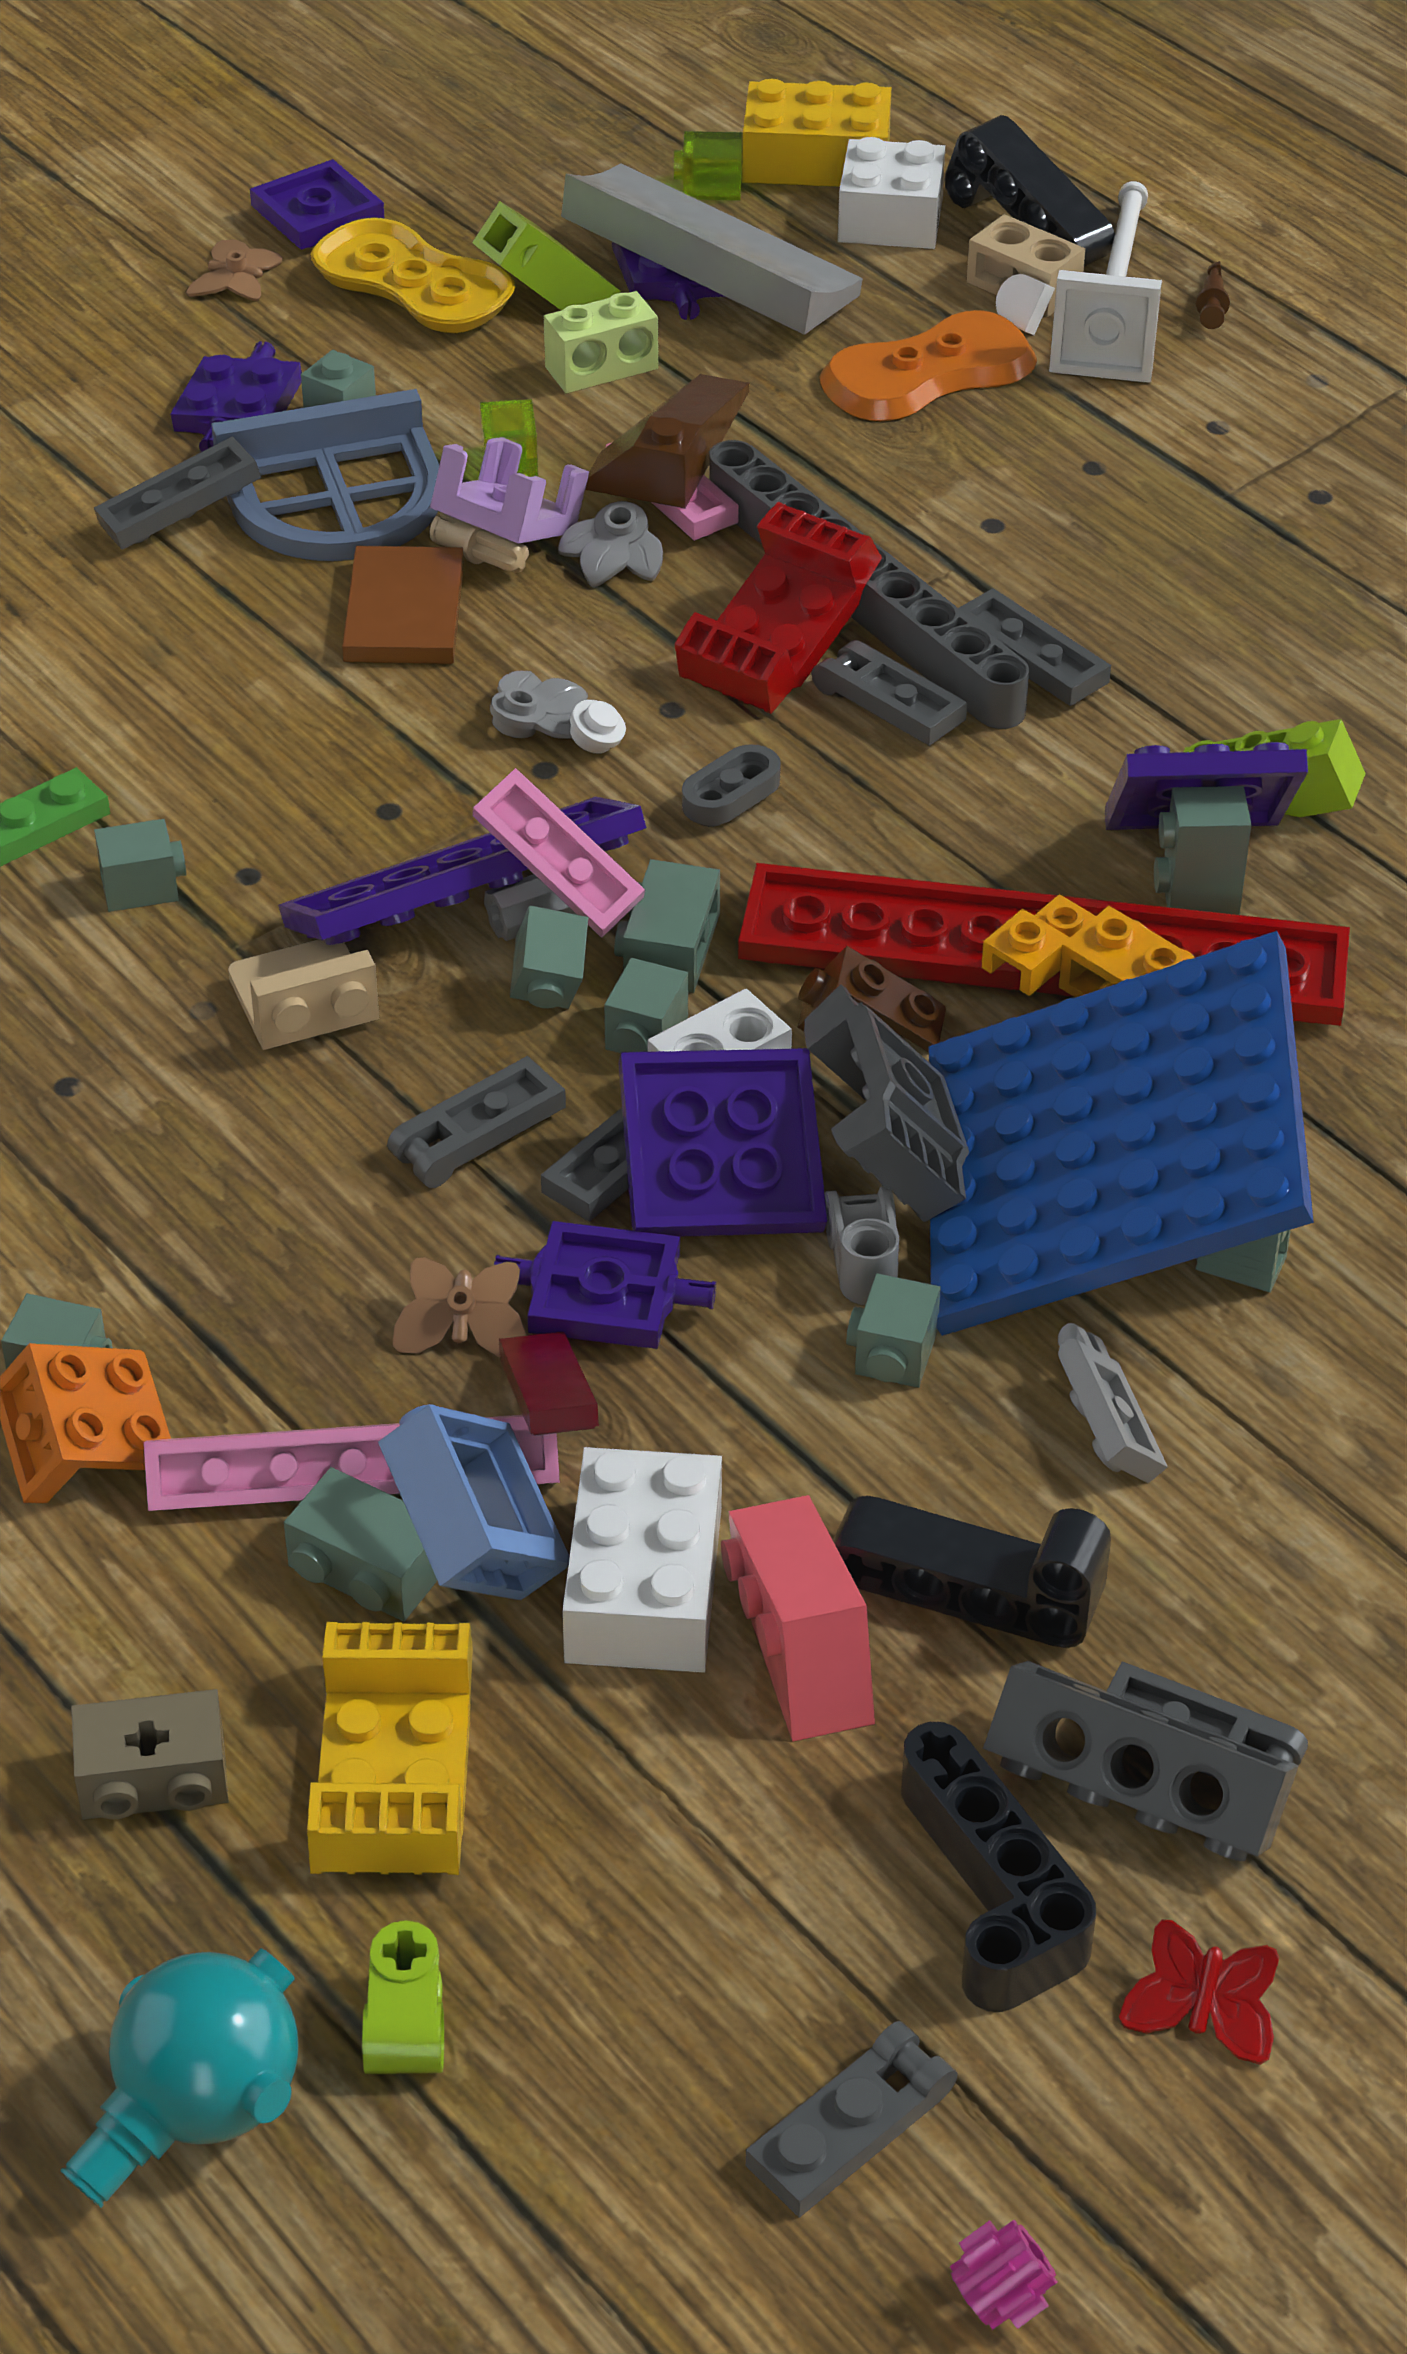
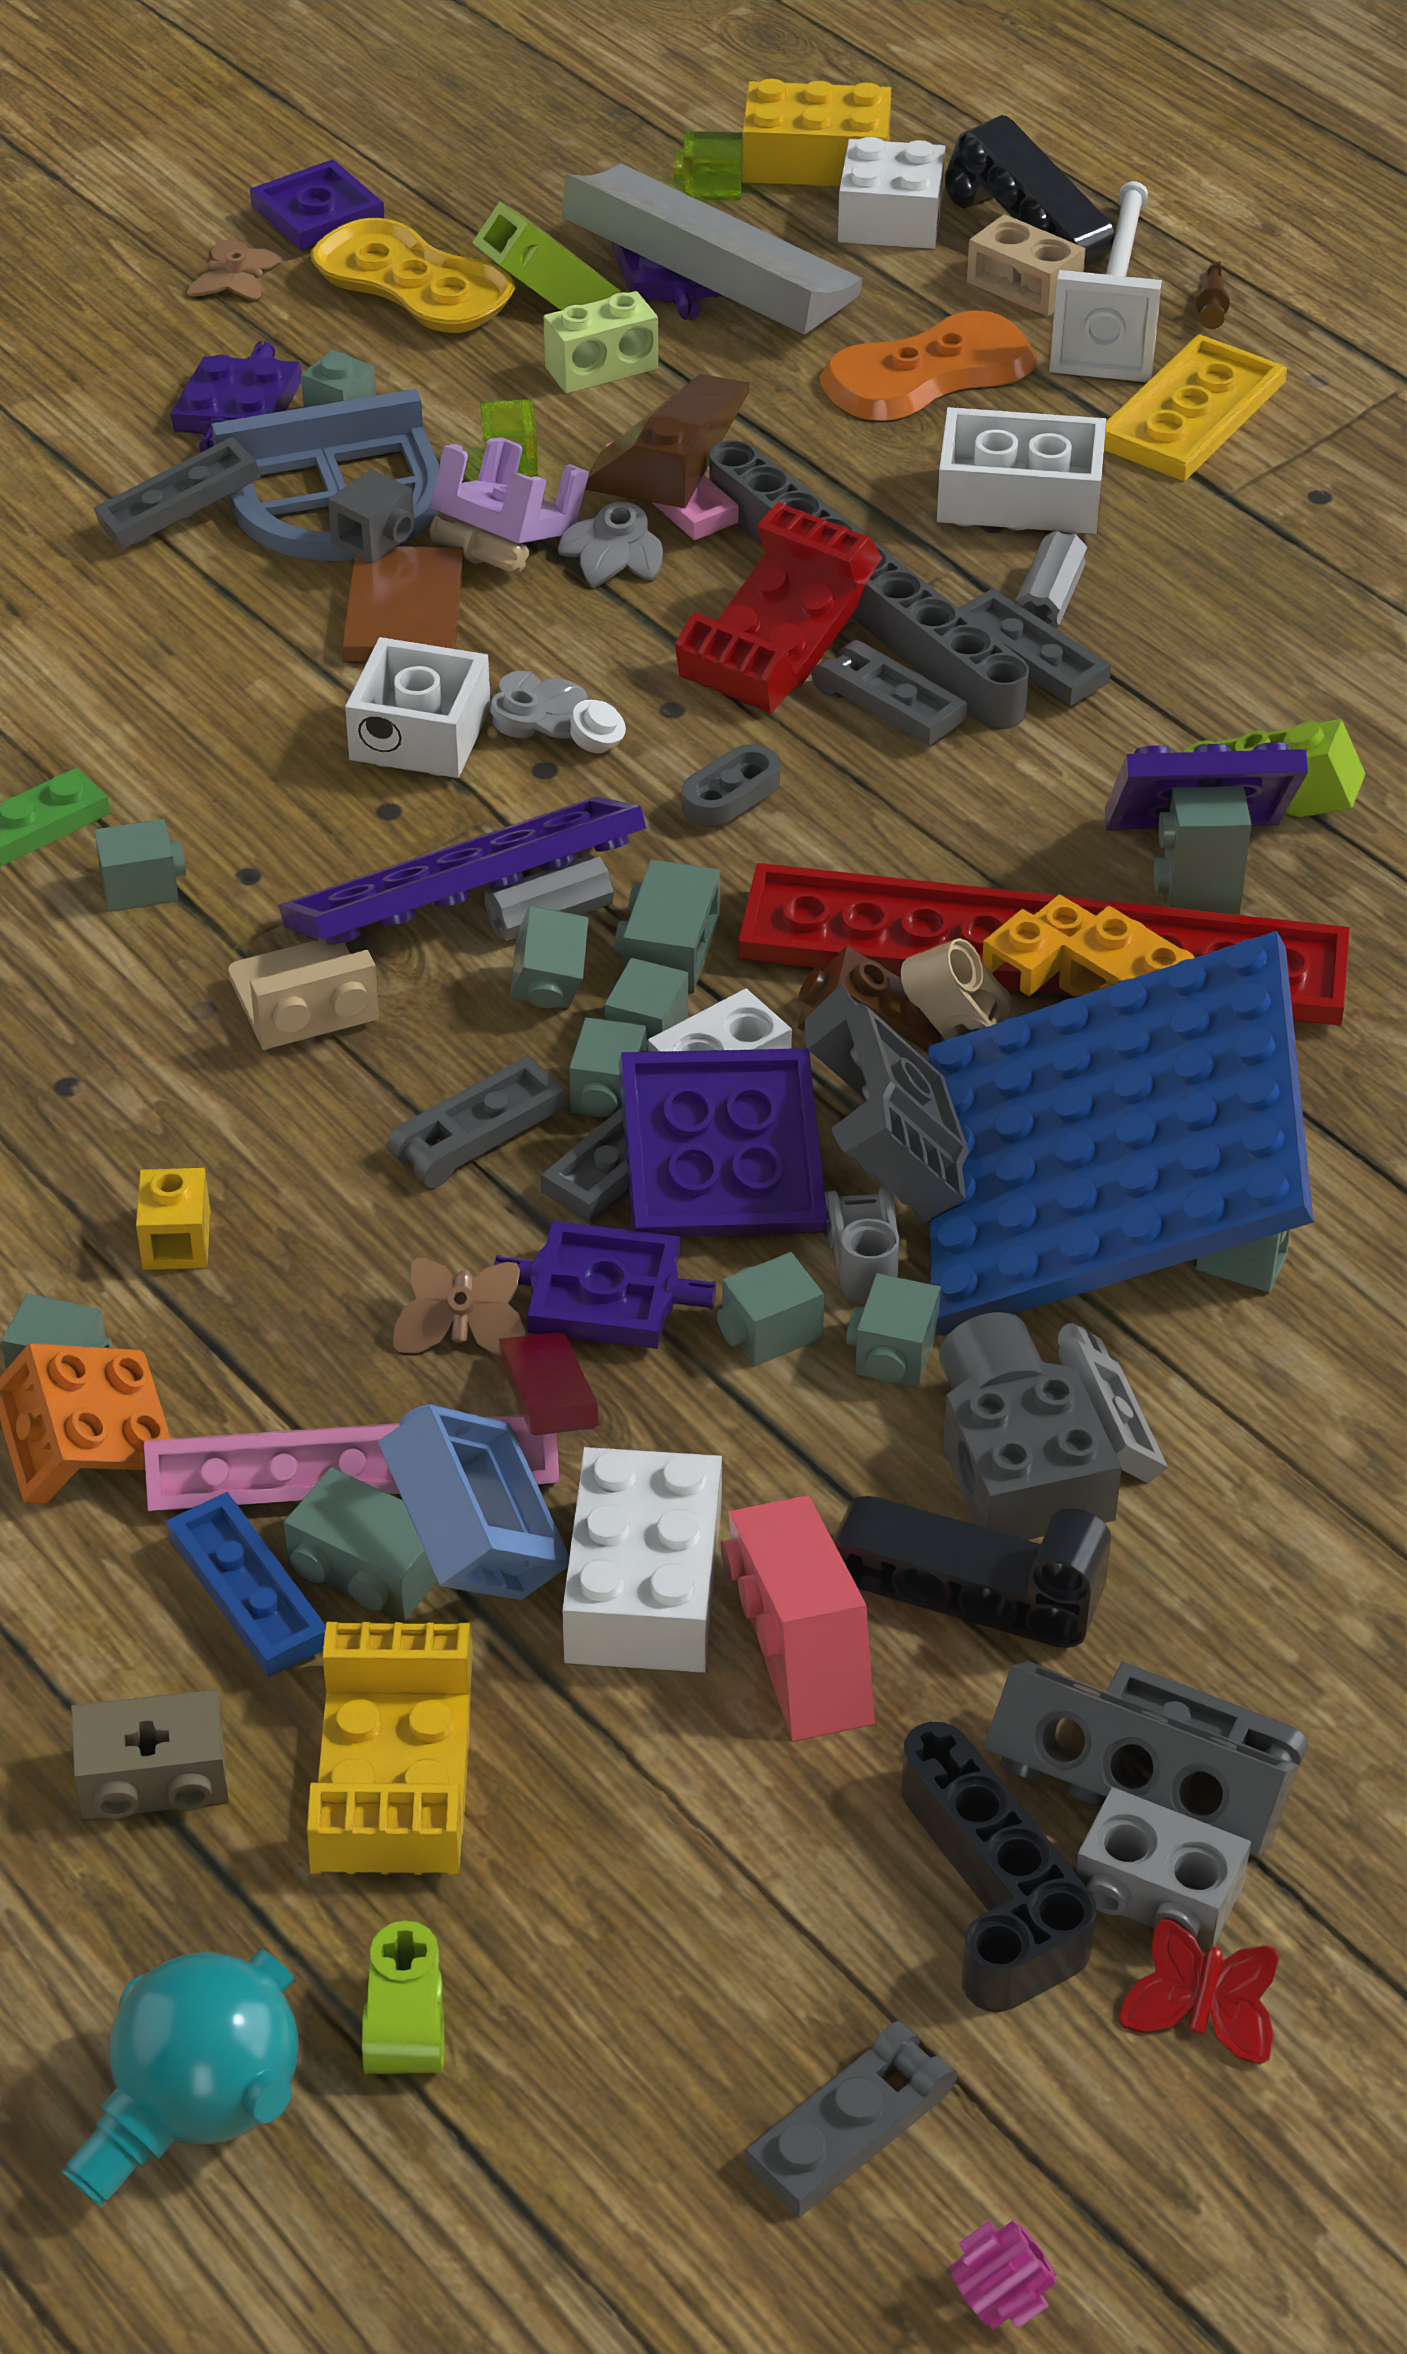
bright pink plate [473,768,645,938] -> none
white tile [996,274,1055,335] -> none
none -> yellow brick [136,1168,211,1270]
none -> blue plate [166,1492,326,1678]
none -> dark grey brick [328,469,415,563]
none -> white brick [345,637,490,778]
none -> sand green brick [569,1017,646,1118]
none -> sand green brick [717,1252,824,1367]
none -> tan piece [901,938,1012,1041]
none -> white brick [937,407,1106,534]
none -> dark grey brick [939,1312,1122,1540]
none -> light grey axle [1015,530,1087,629]
none -> light grey brick [1076,1787,1251,1950]
none -> yellow tile [1104,334,1287,482]

